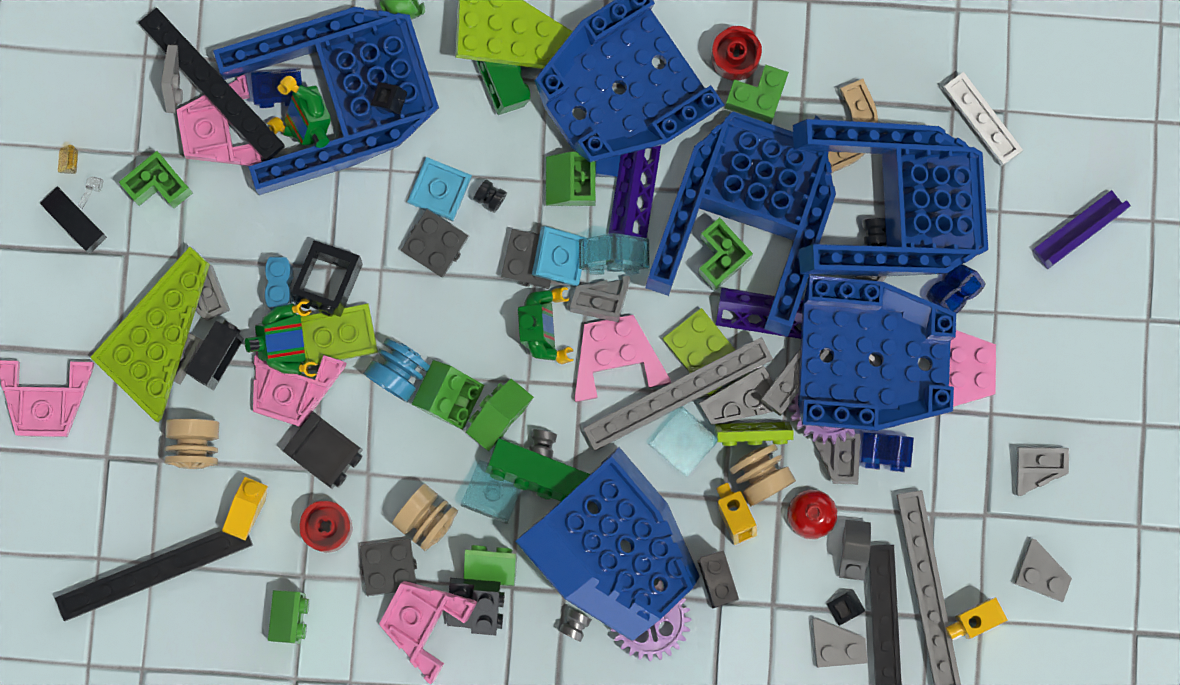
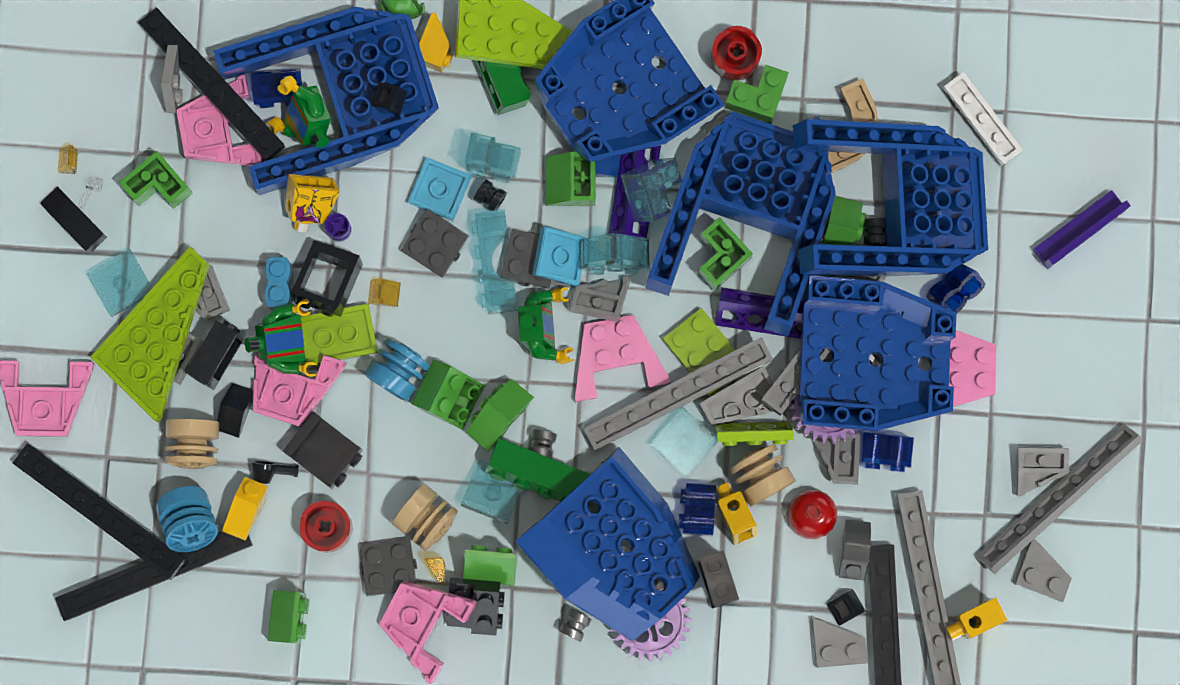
none -> black plate [12,443,186,580]
none -> clear light blue plate [87,249,153,317]
none -> dark azure wheel [156,486,218,552]
none -> black slope [217,383,254,438]
none -> black bar [251,461,299,484]
none -> yellow torso [285,174,340,232]
none -> dark purple wheel [325,213,352,242]
none -> clear yellow slope [368,278,401,307]
none -> yellow slope [419,12,454,73]
none -> clear yellow slope [424,558,445,584]
none -> clear light blue brick [465,133,521,183]
none -> clear light blue arch [471,210,518,314]
none -> clear light blue brick [621,158,682,222]
none -> clear blue brick [678,483,717,537]
none -> bright green brick [822,196,866,246]
none -> light grey plate [977,424,1142,574]

